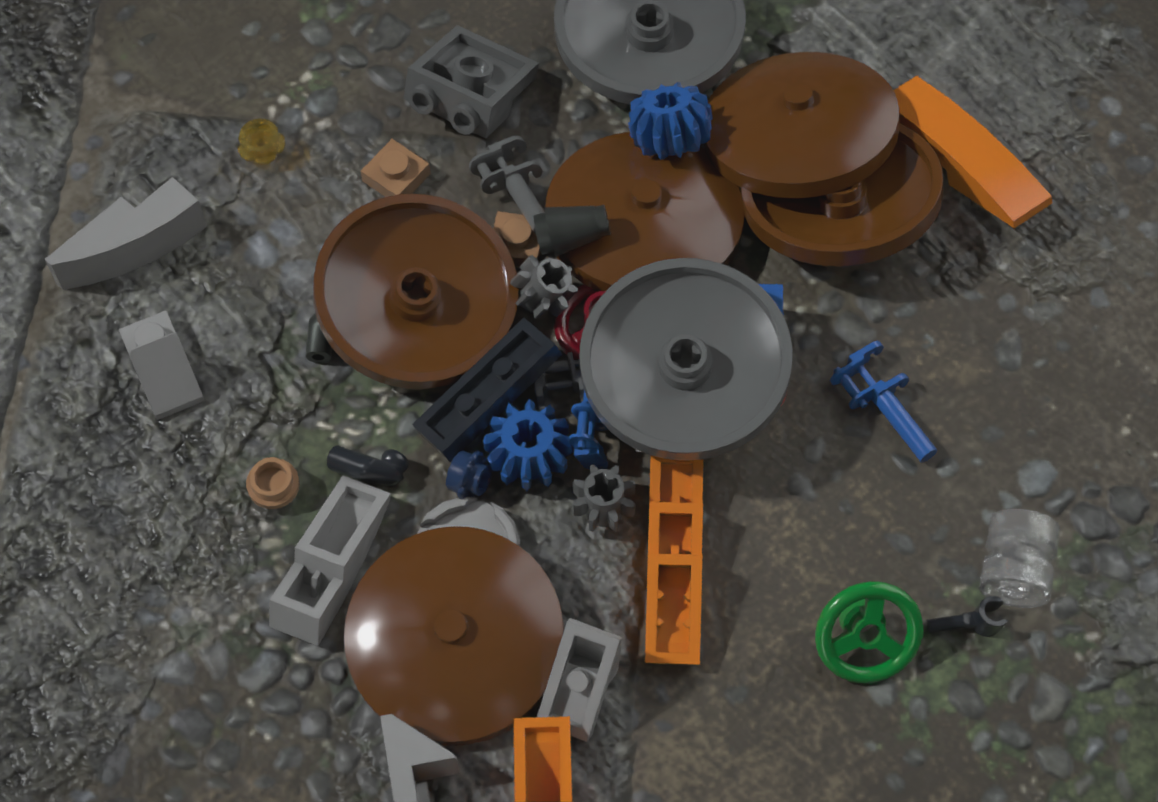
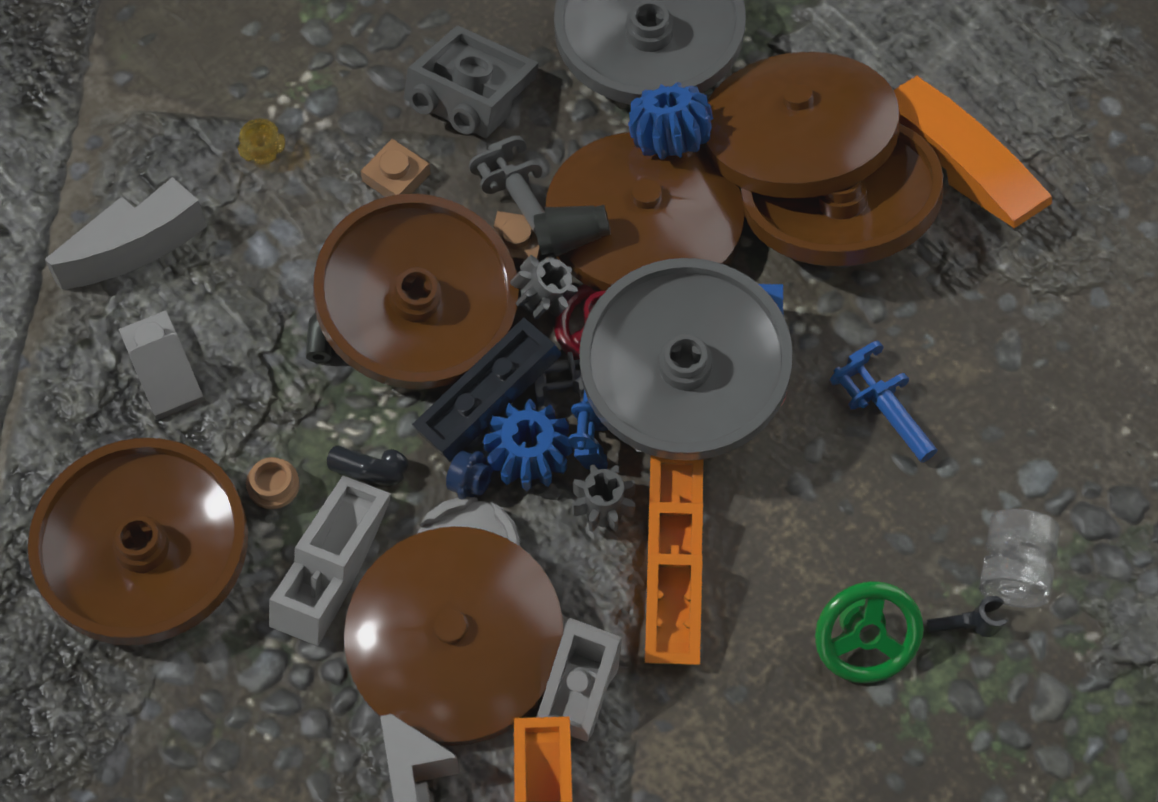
none -> reddish brown dish [28,438,248,645]

